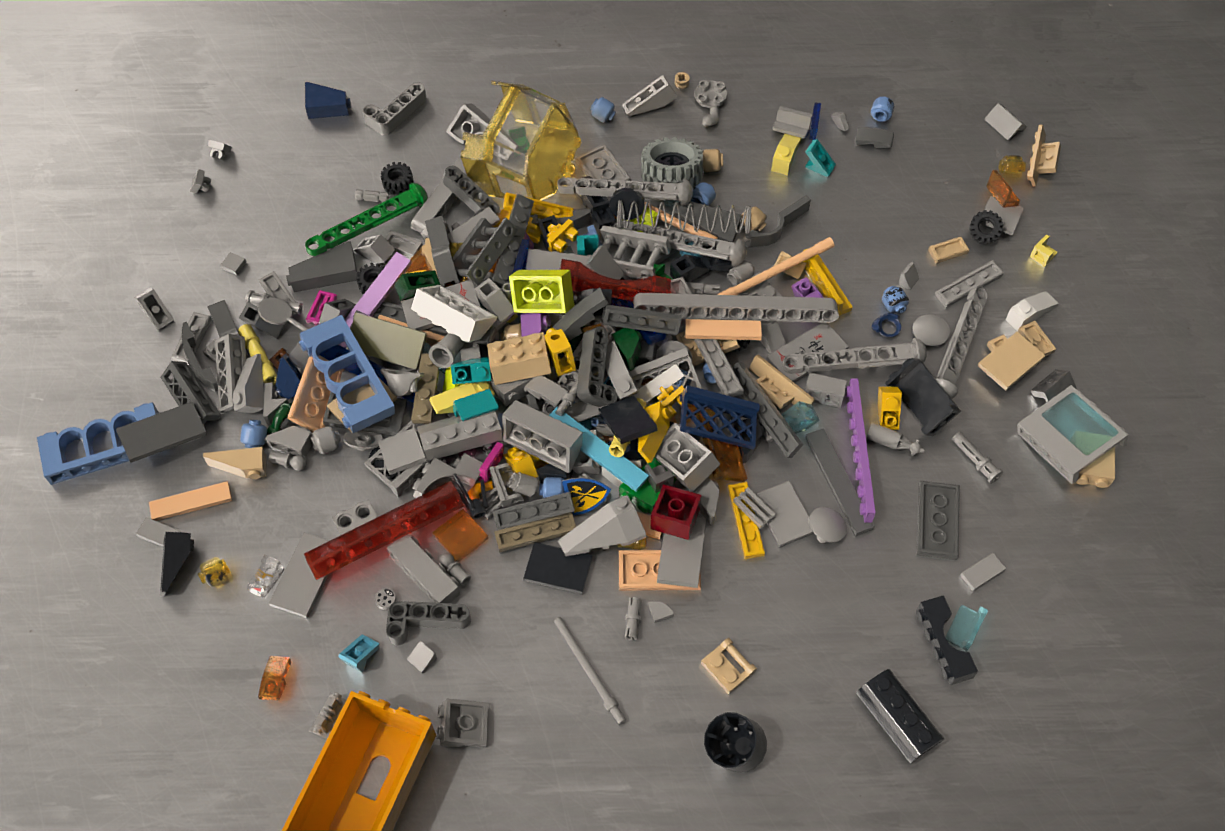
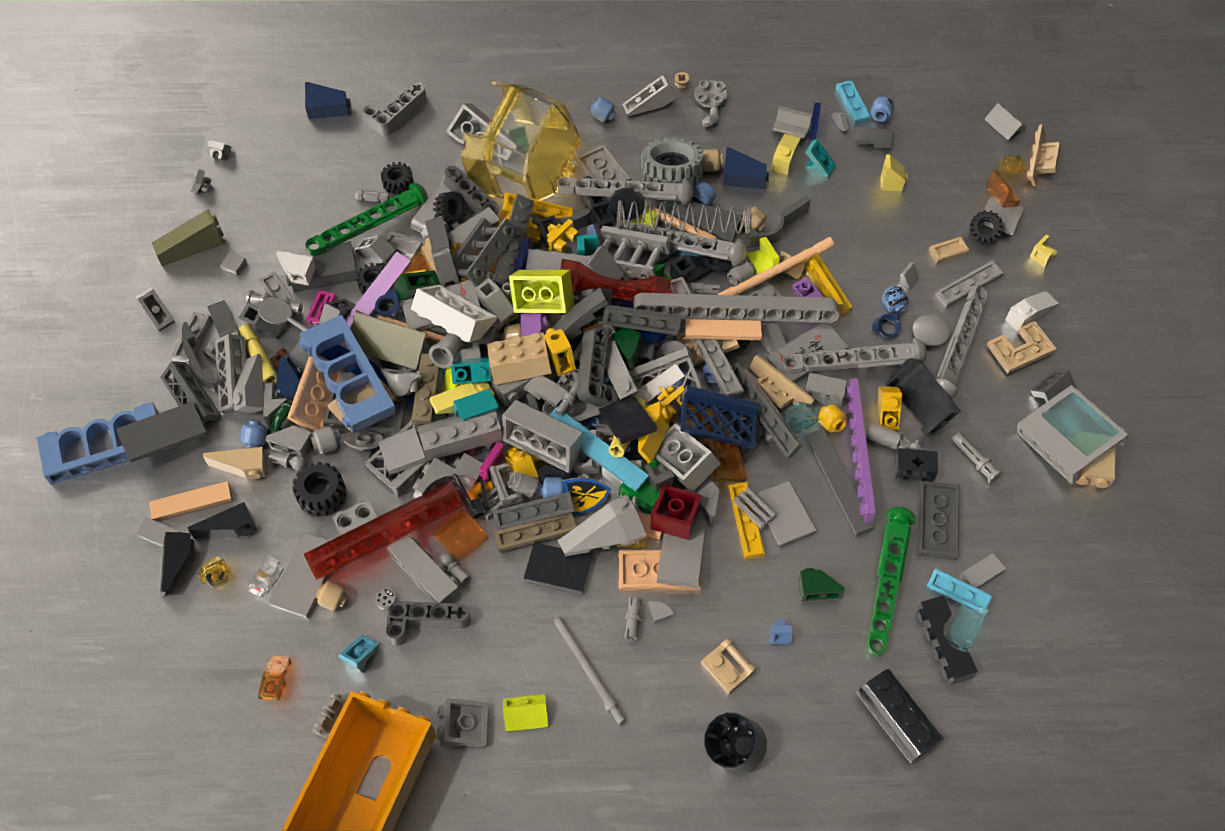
slope [407,641,437,673] -> none
light grey dish [808,507,847,543] -> none
tan tile [978,332,1045,390] -> none
none -> olive slope [152,209,224,266]
none -> black slope [187,502,257,539]
none -> white slope [276,251,316,286]
none -> black tyre [292,462,346,517]
none -> tan head [315,580,348,611]
none -> dark blue piece [375,290,401,319]
none -> black tyre [433,191,467,224]
none -> neon yellow panel [503,694,548,732]
none -> dark blue slope [723,147,770,189]
none -> neon yellow panel [747,237,779,274]
none -> medium blue tile [769,619,793,644]
none -> dark green slope [798,568,845,602]
none -> yellow head [818,404,847,433]
none -> medium azure tile [836,80,871,124]
none -> green piece [866,507,916,656]
none -> light yellow slope [880,155,908,191]
none -> black brick [895,448,938,482]
none -> medium azure tile [926,568,993,614]

